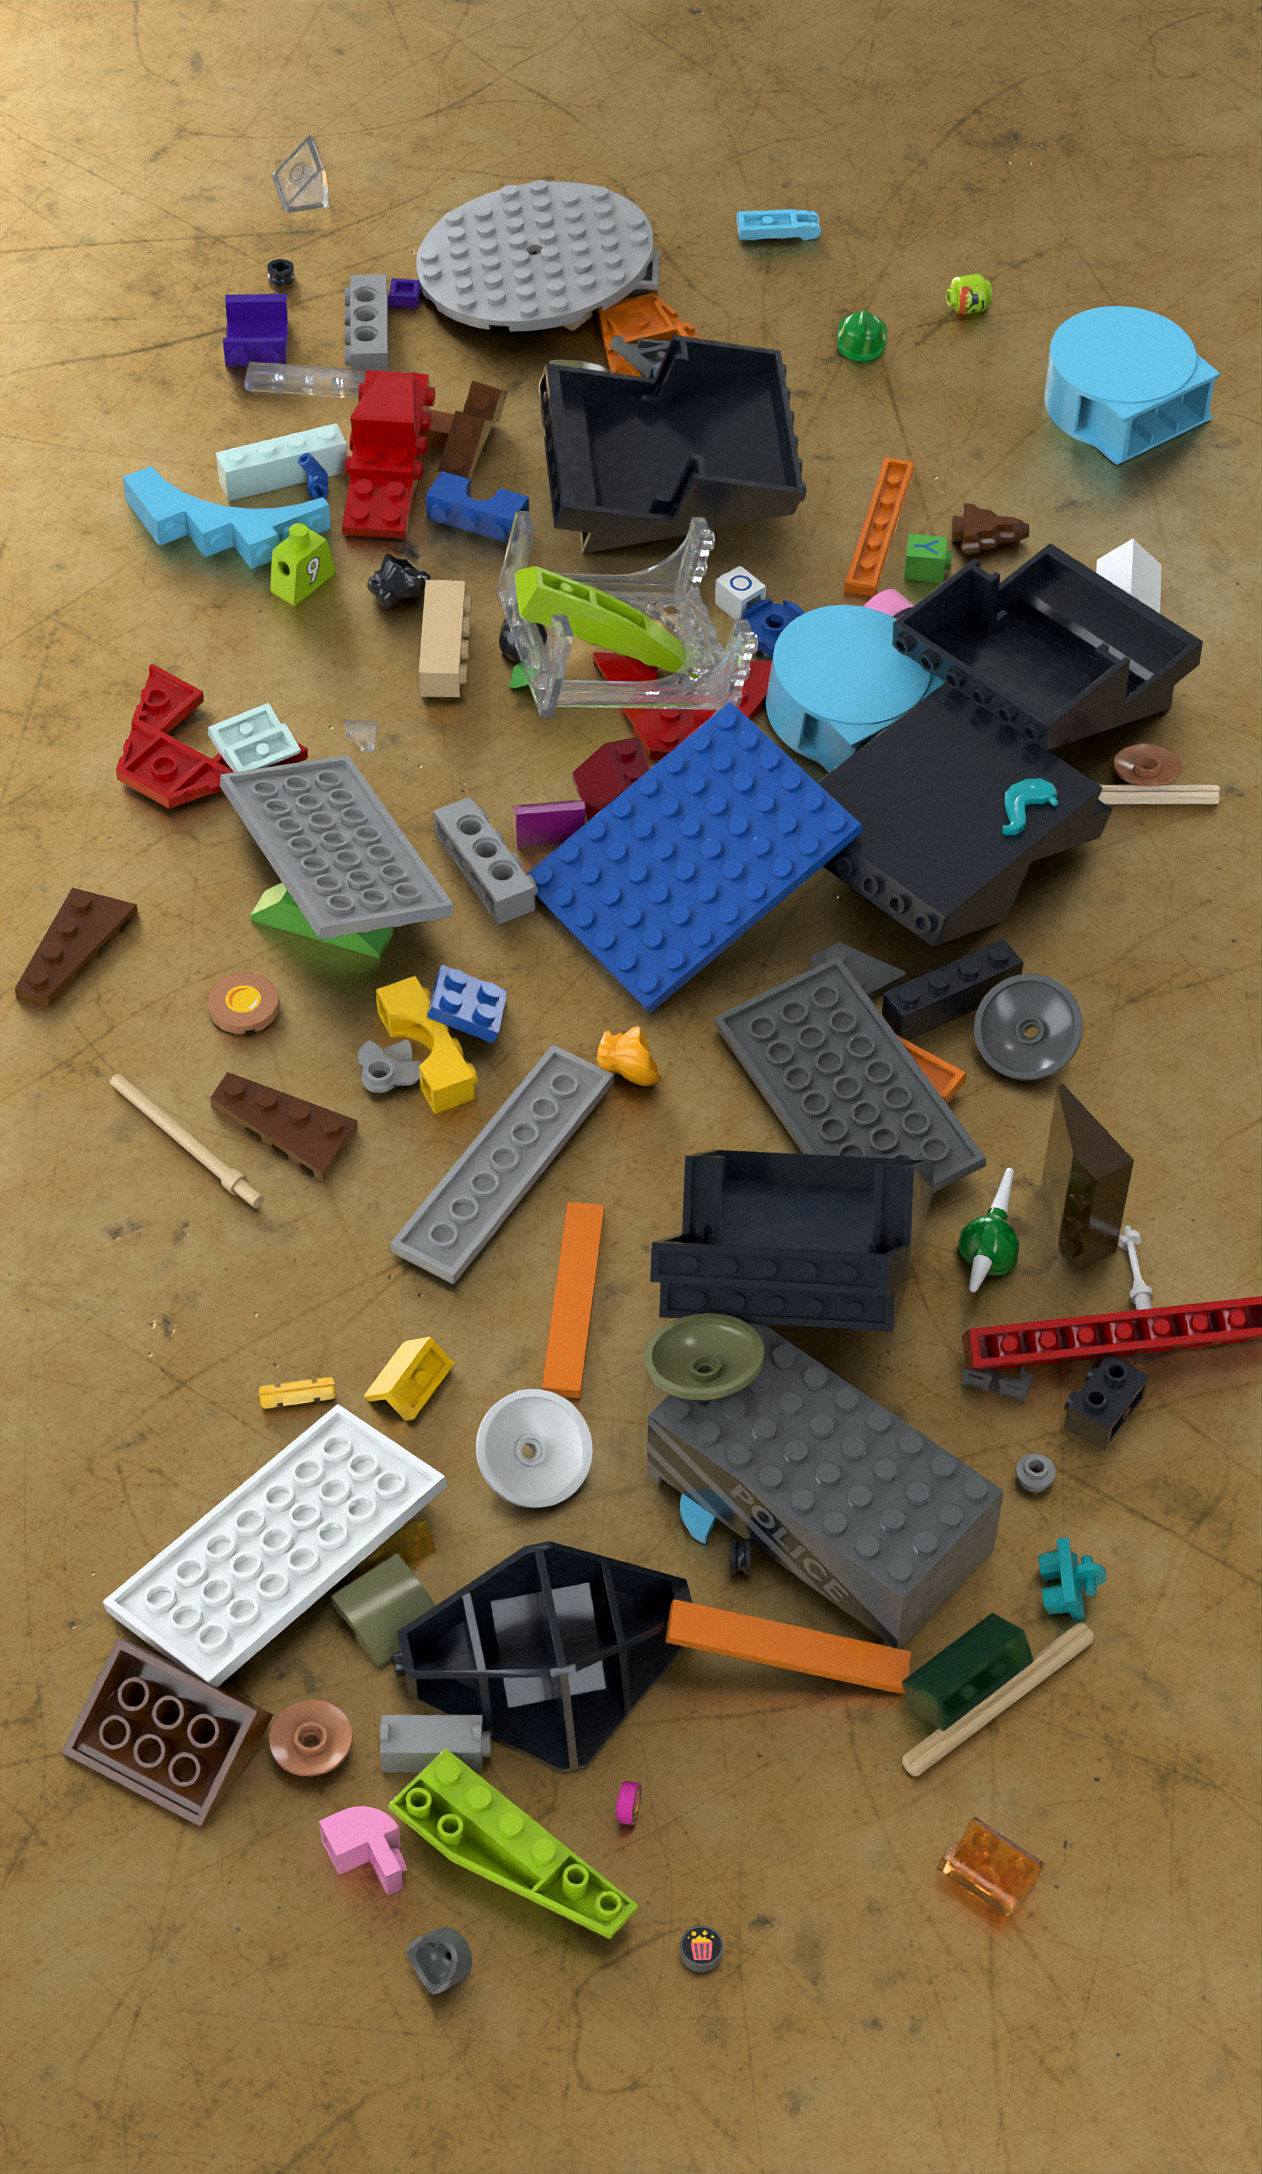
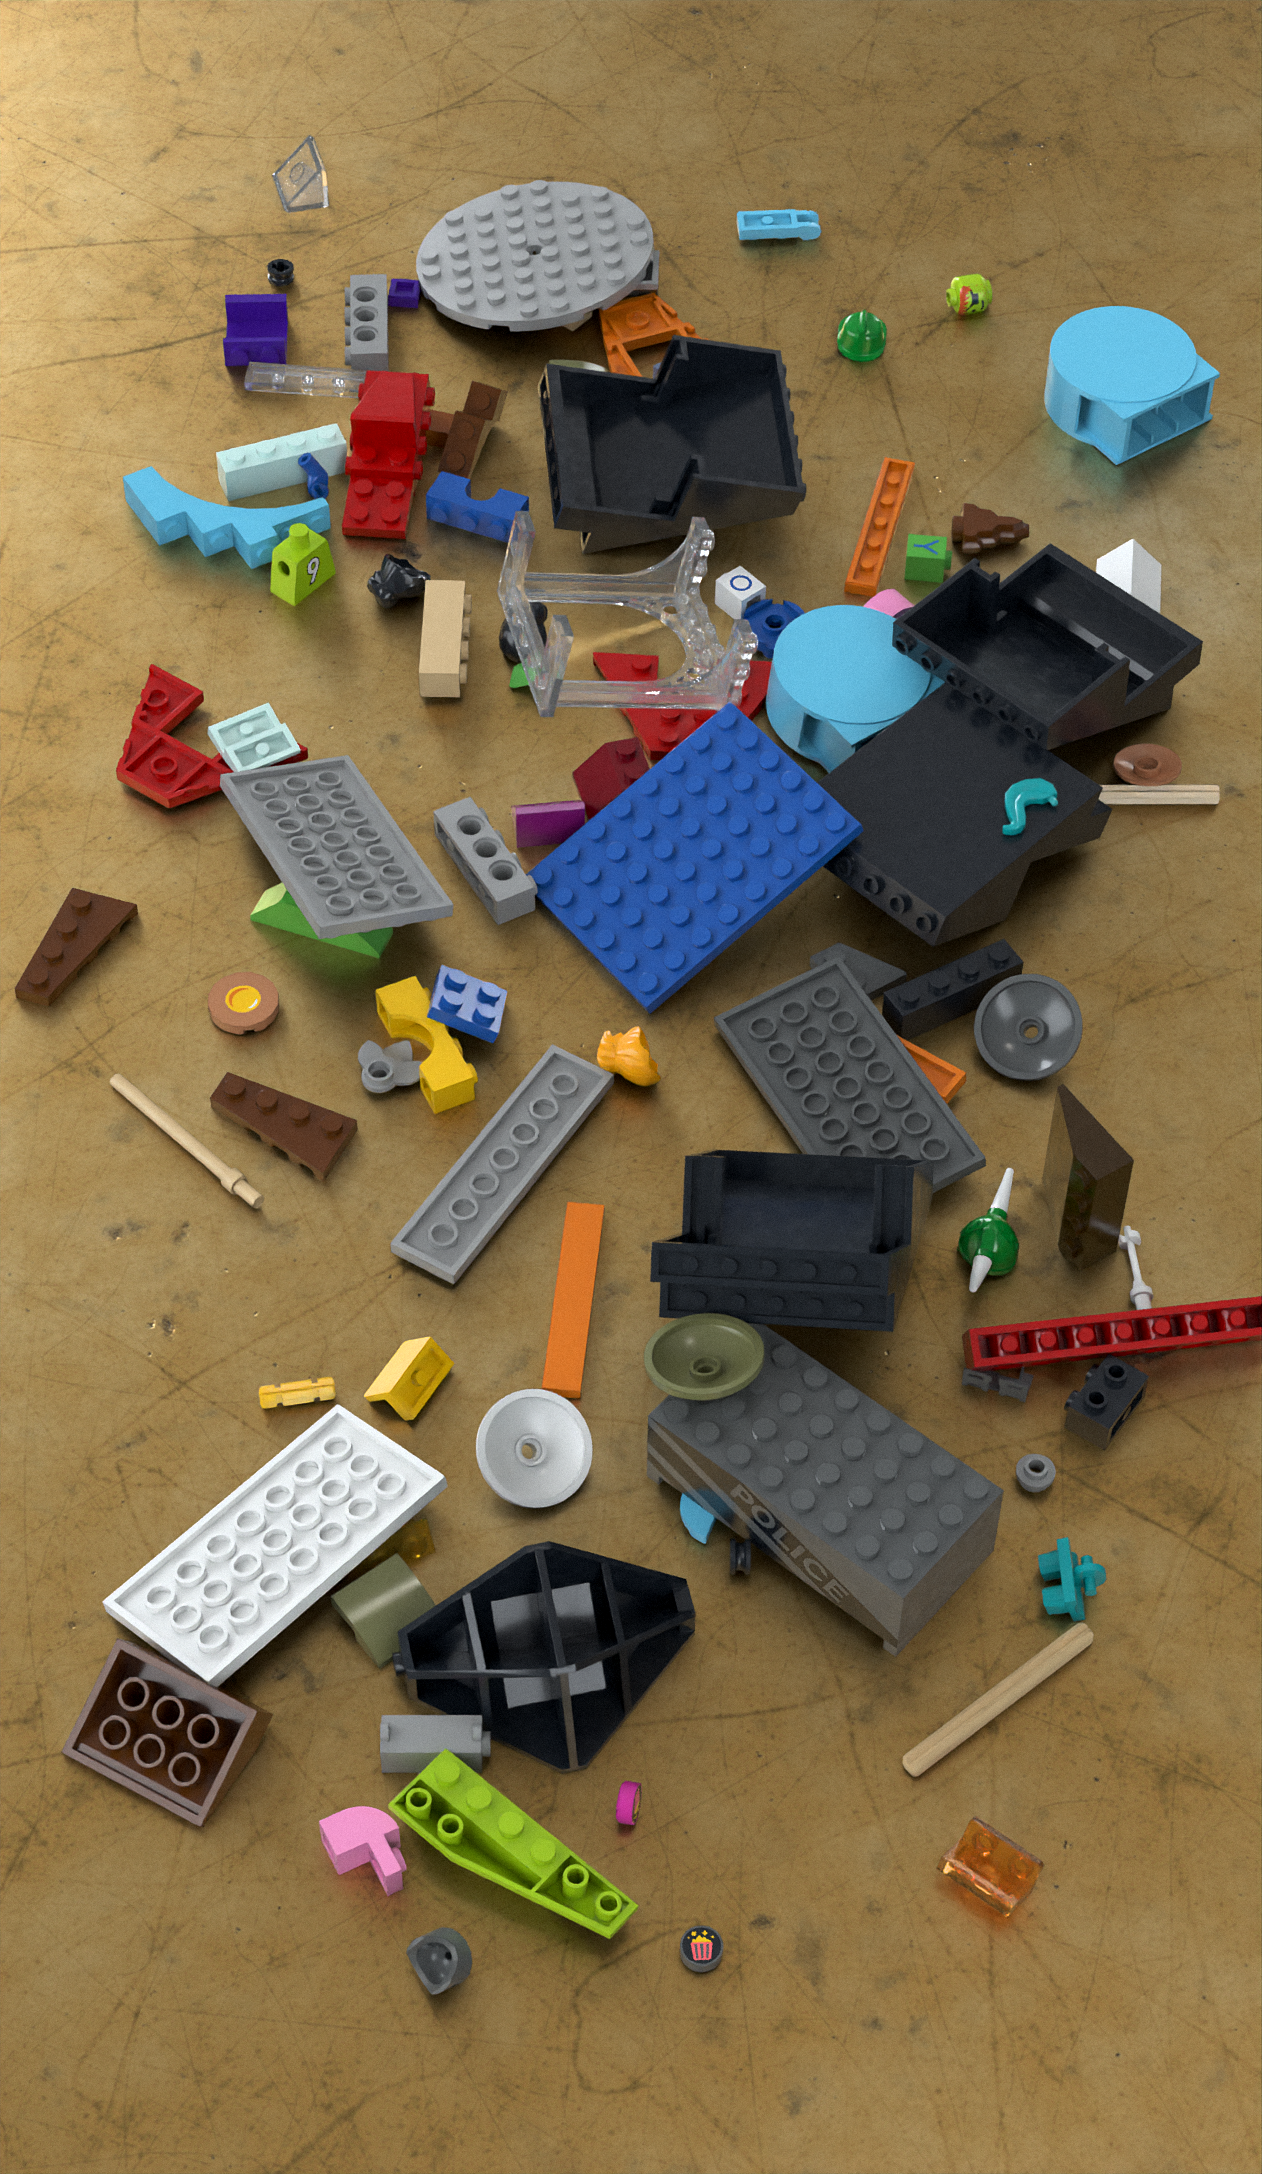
nougat dish [269,1699,353,1776] -> none
clear tile [344,719,378,753] -> none
lime wedge [515,566,699,681] -> none
dark grey wing [610,335,670,378] -> none
orange tile [665,1599,911,1694] -> none
clear green brick [902,1613,1034,1731] -> none

